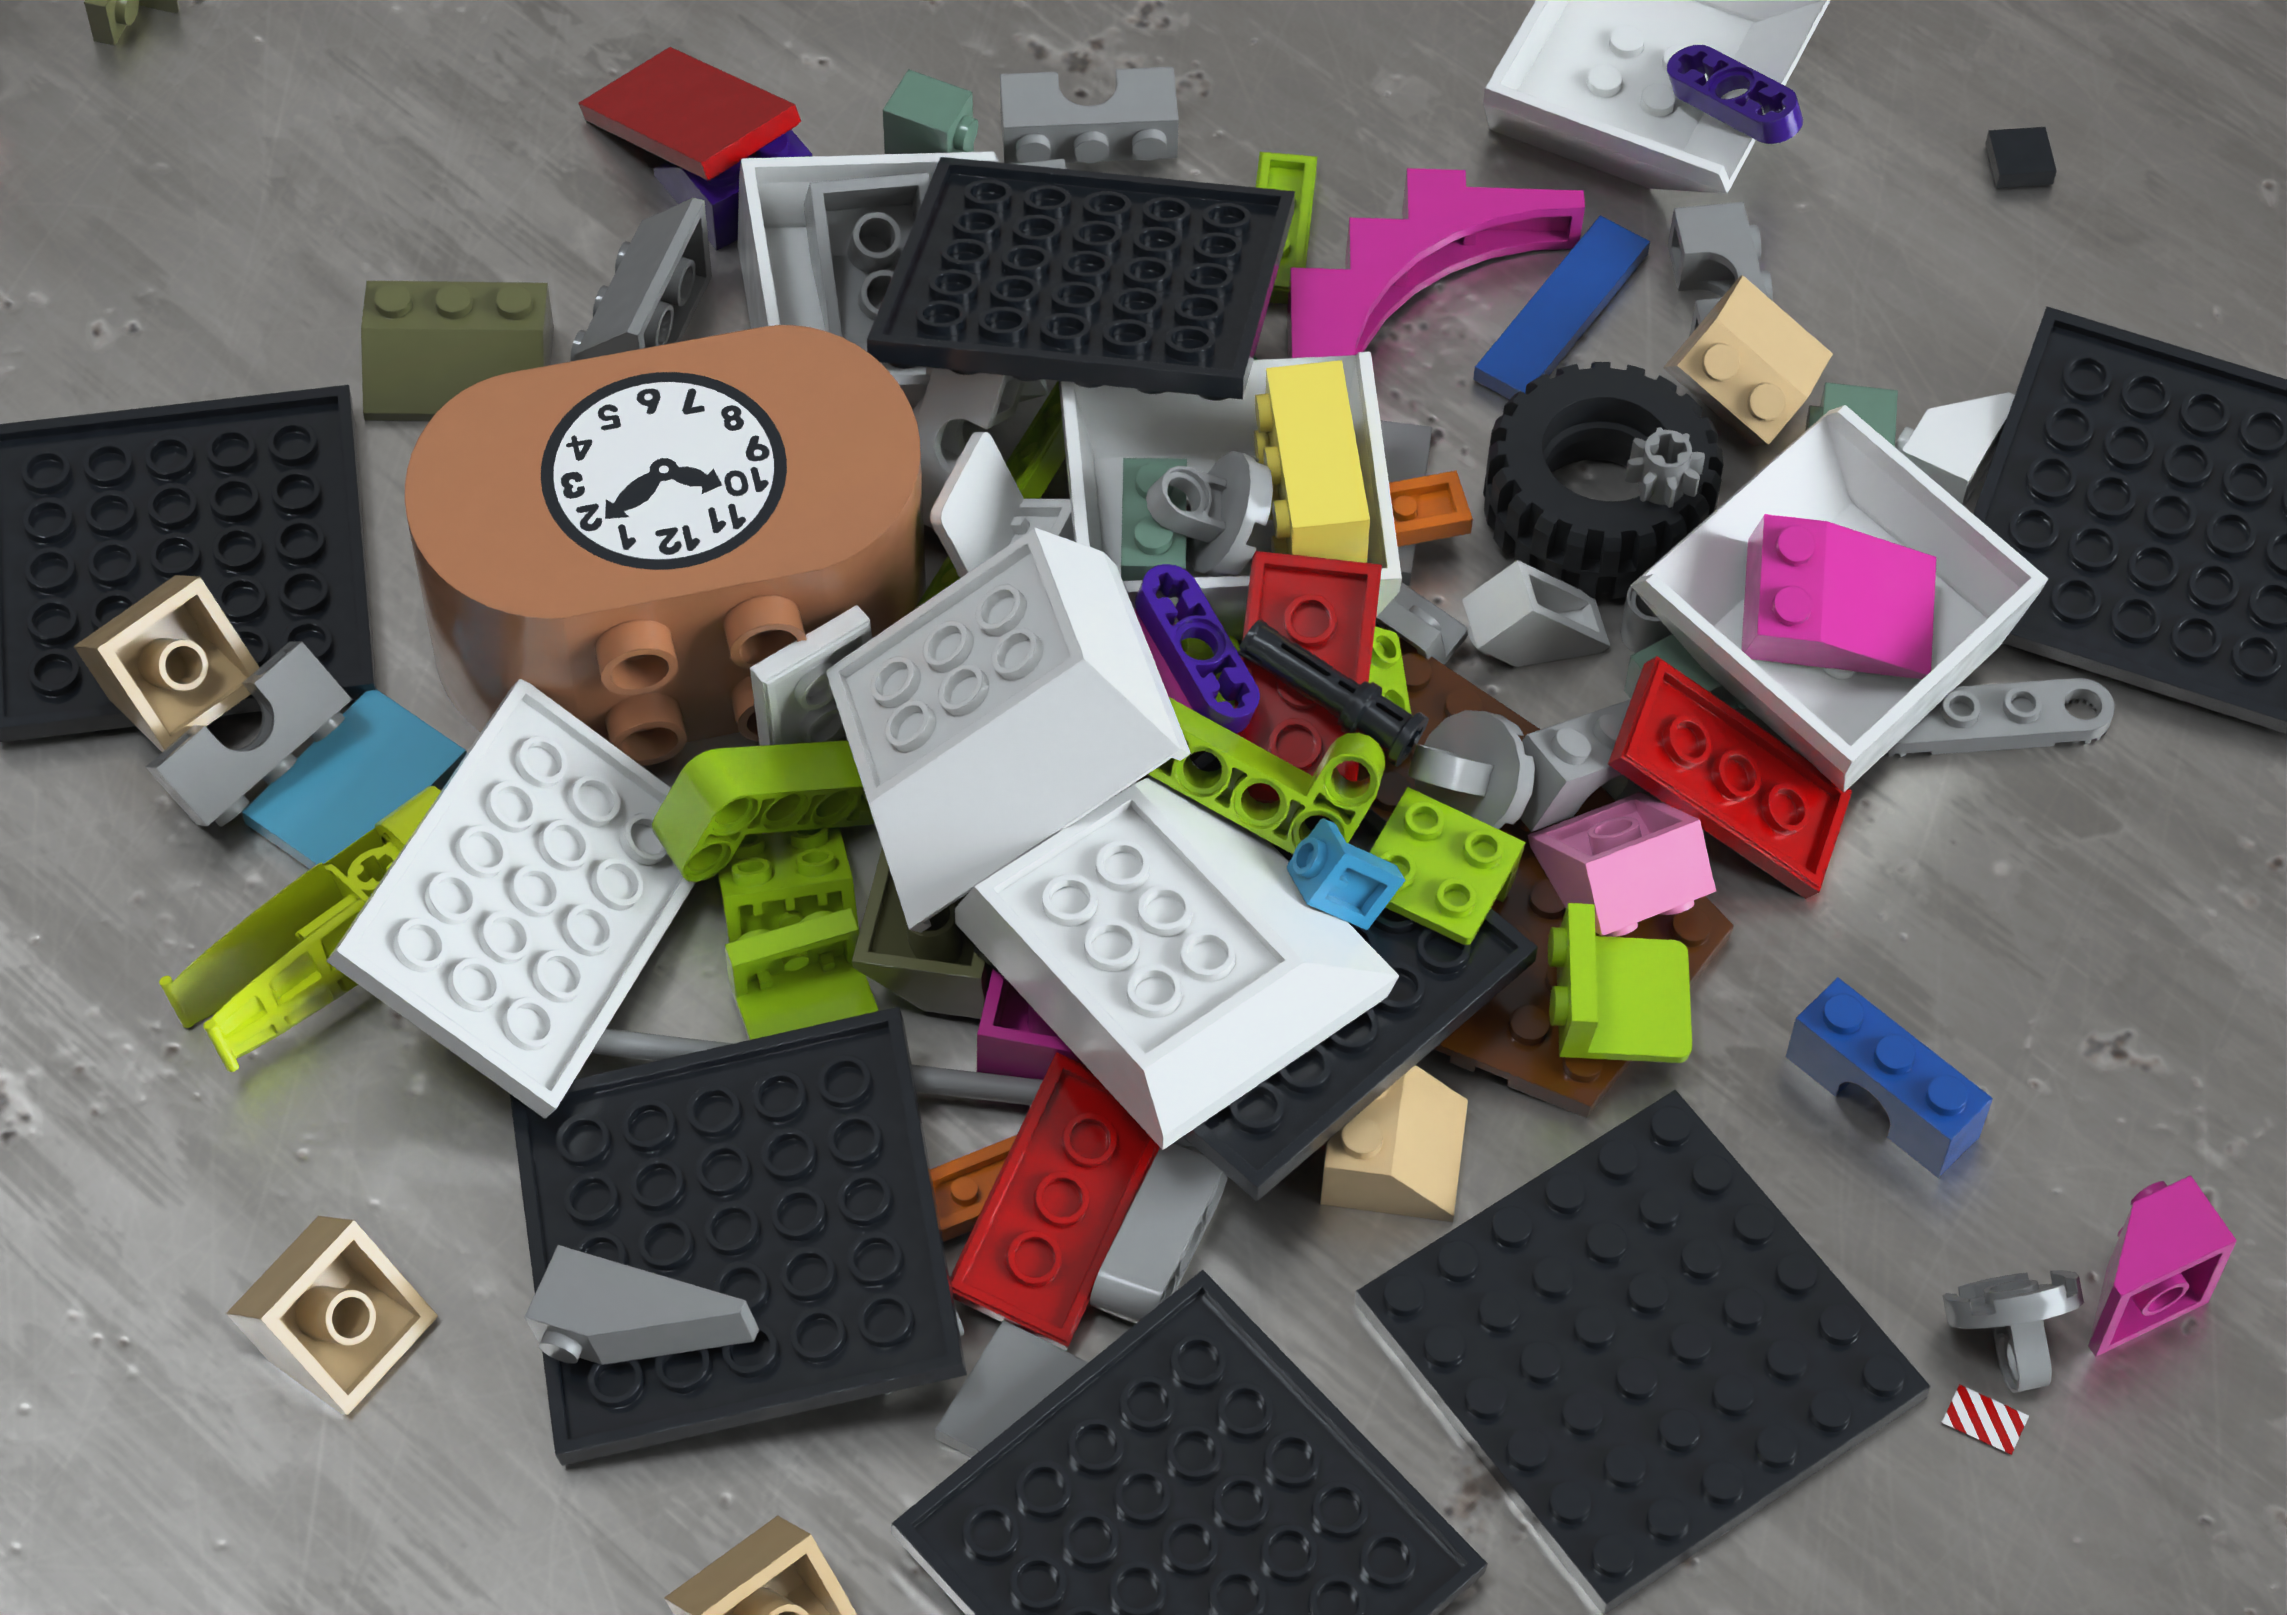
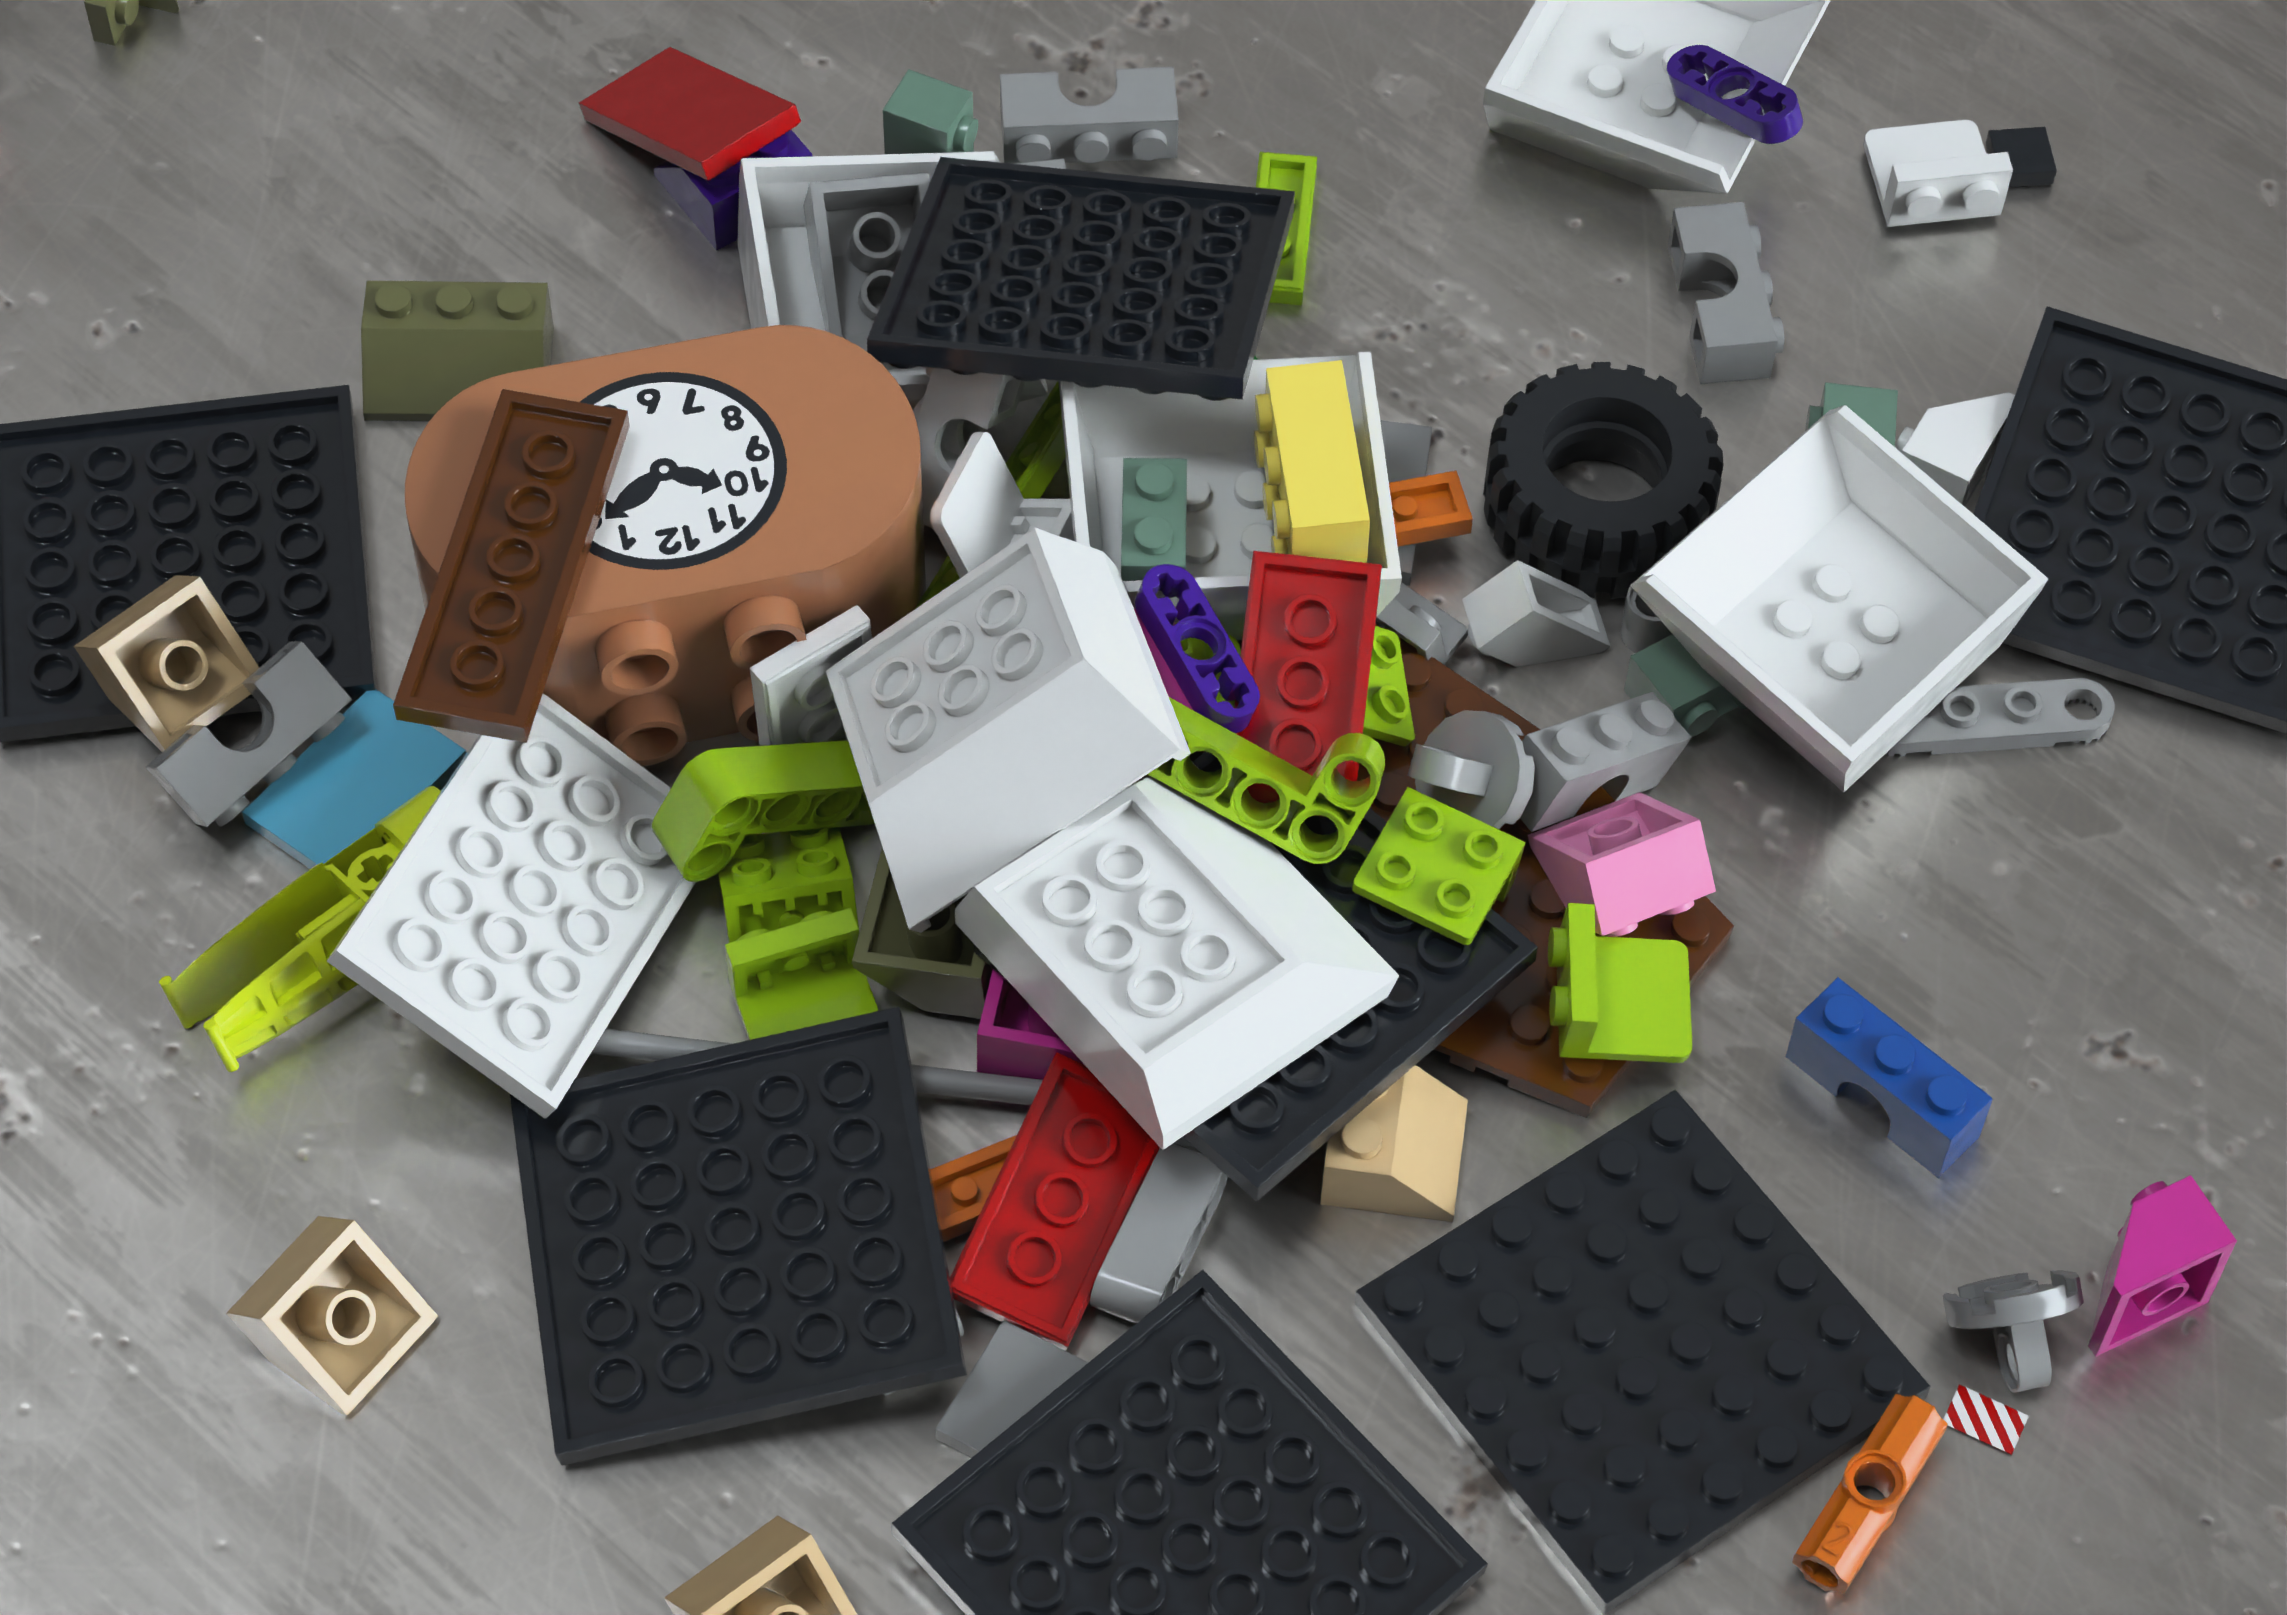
light grey slope [525,1245,759,1365] -> none
light grey slope [570,198,712,361] -> none
light grey tile [1146,451,1273,577] -> none
black pin [1238,619,1429,767] -> none
dark pink arch [1287,168,1585,358] -> none
dark azure bracket [1287,818,1405,930] -> none
blue tile [1473,215,1650,399] -> none
red tile [1608,656,1852,899] -> none
light grey gear [1625,427,1705,508] -> none
tan slope [1663,275,1833,446] -> none
dark pink slope [1741,514,1937,679] -> none
none -> reddish brown plate [393,389,630,743]
none -> orange piece [1792,1394,1948,1594]
none -> white bracket [1863,120,2013,227]

